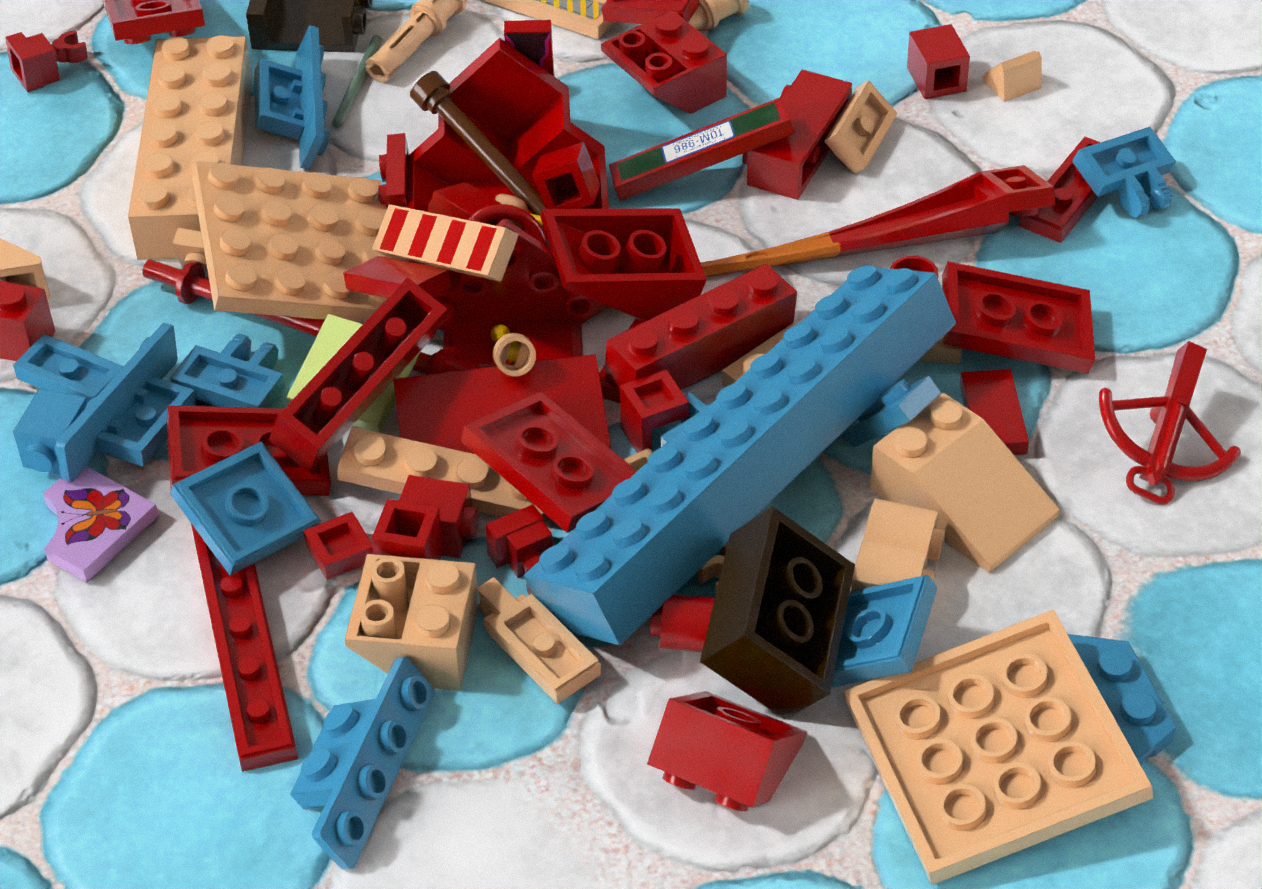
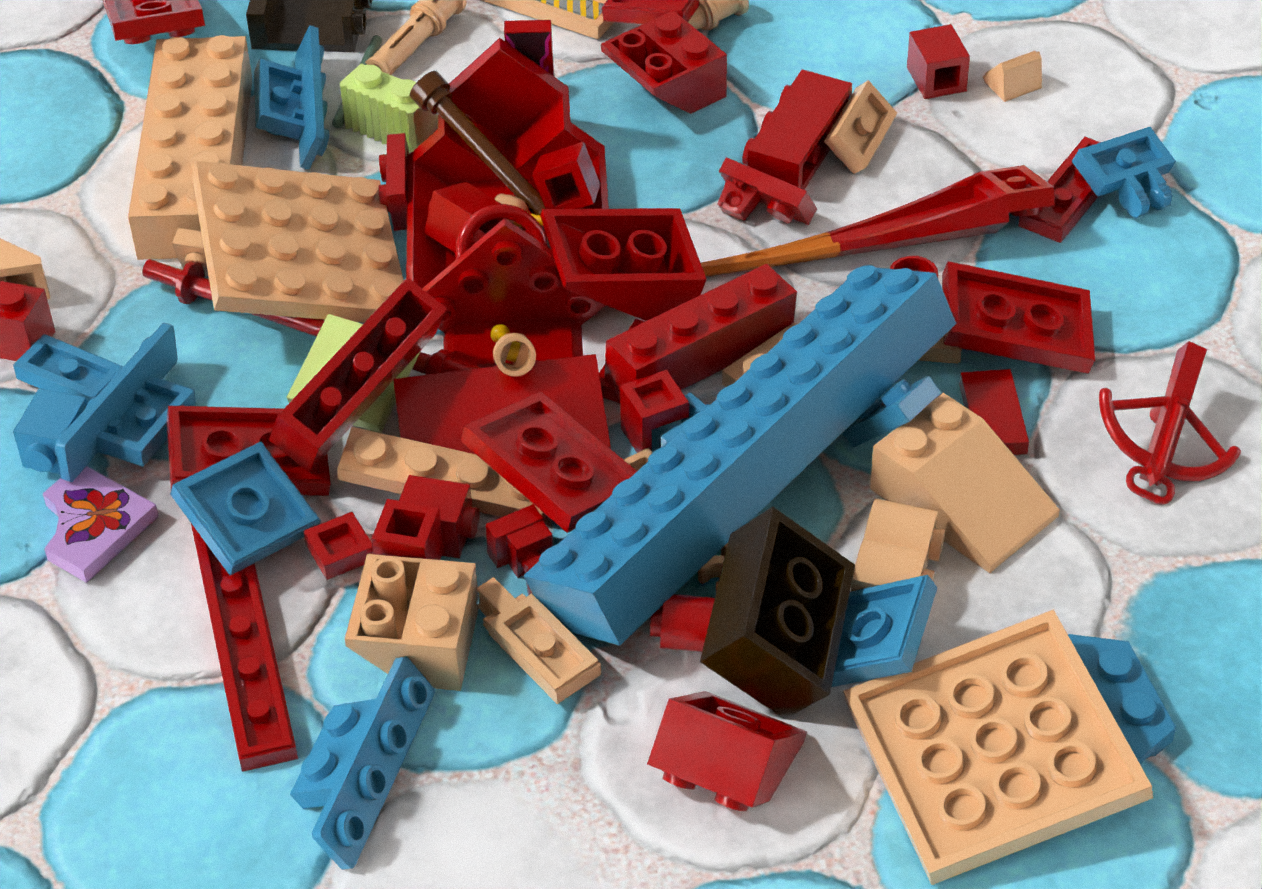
red piece [5,31,88,92] -> none
dark azure hinge [170,333,285,408] -> none
red tile [343,256,451,298] -> none
light nougat tile [372,204,519,282] -> none
tile [609,97,795,200] -> none
none -> yellowish green brick [339,63,438,153]
none -> red hinge [717,157,817,225]

